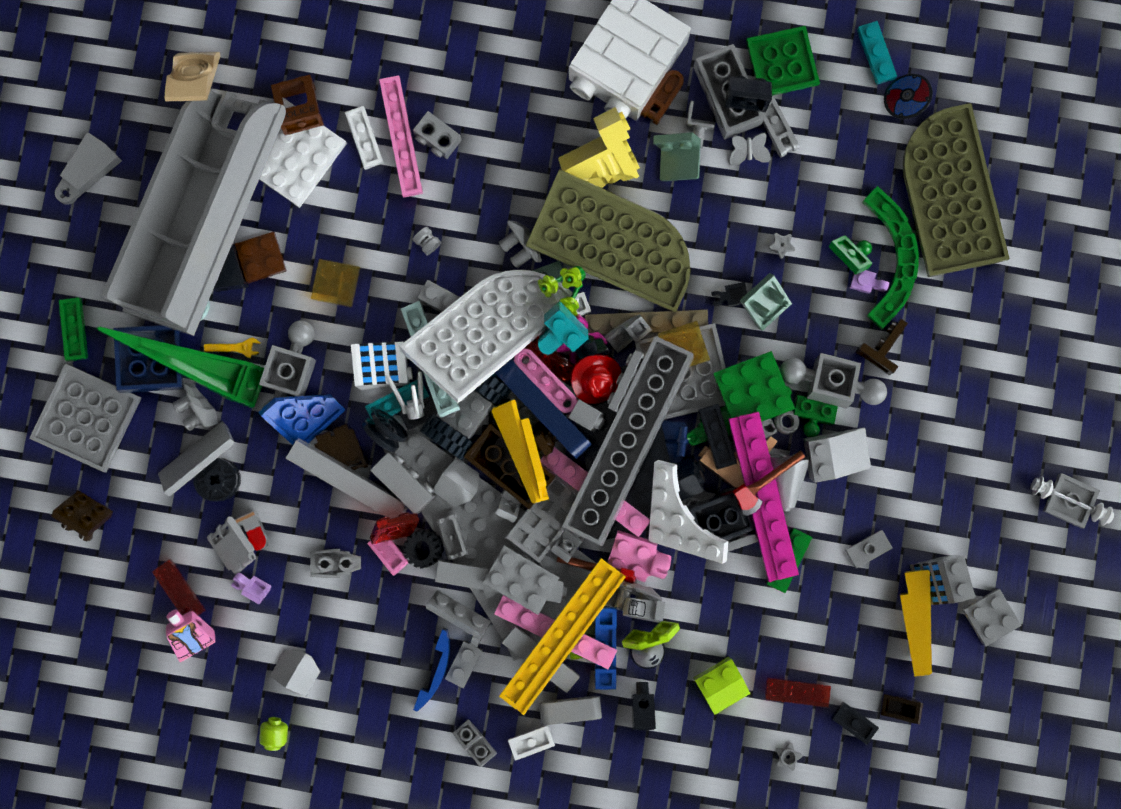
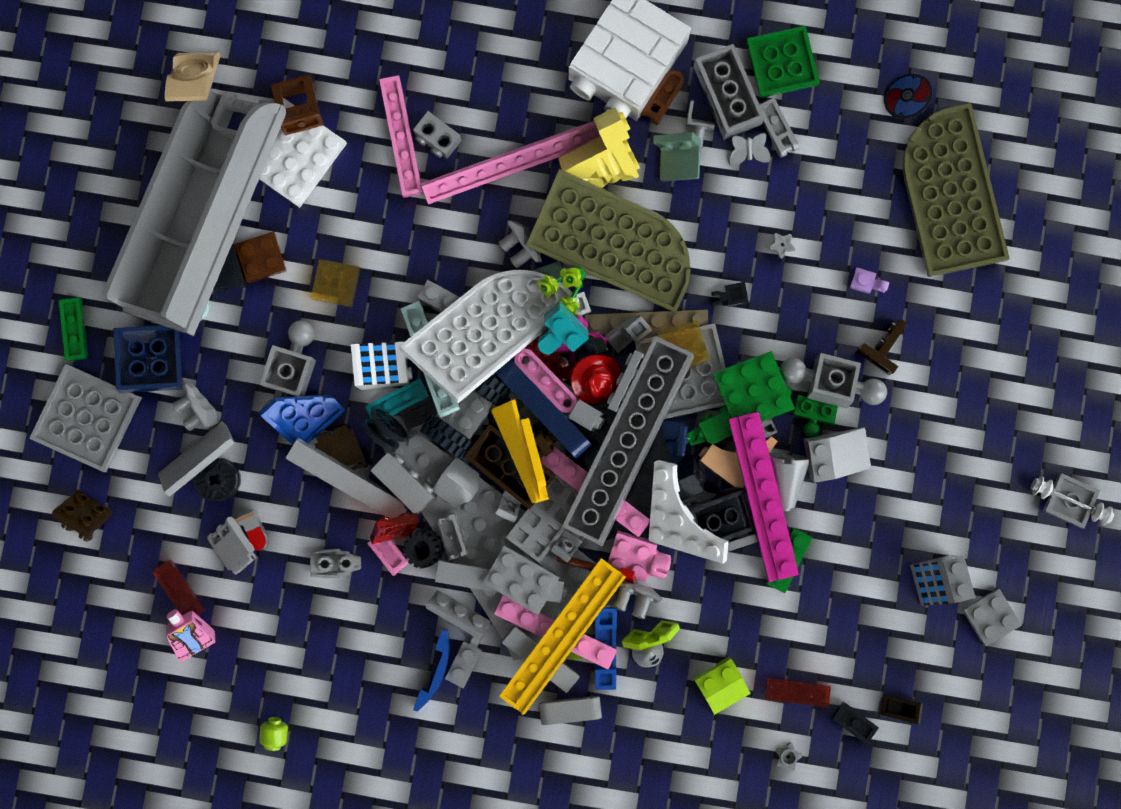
light grey piece [55,132,122,205] -> none
green plate [97,327,264,408] -> none
yellow piece [204,337,261,358] -> none
lavender plate [231,573,271,604] -> none
light grey slope [270,650,321,697] -> none
white tile [345,106,384,170] -> none
white plant [386,371,425,420] -> none
light grey wheel [413,227,441,255] -> none
light grey slope [452,720,497,767] -> none
white plate [508,725,555,761] -> none
light grey leg [622,598,665,623] -> none
black torso [632,682,656,731] -> none
black tile [698,403,737,470] -> none
black slope [725,75,772,113] -> none
piece [733,450,805,515] -> none
sand green plate [740,273,792,331] -> none
light grey piece [774,411,799,435] -> none
green plate [829,235,872,275] -> none
light grey plate [845,530,892,568] -> none
teal plate [857,21,897,85] -> none
green plate [862,186,919,330] -> none
yellow wedge [900,570,932,677] -> none
none -> bright pink plate [421,121,601,204]

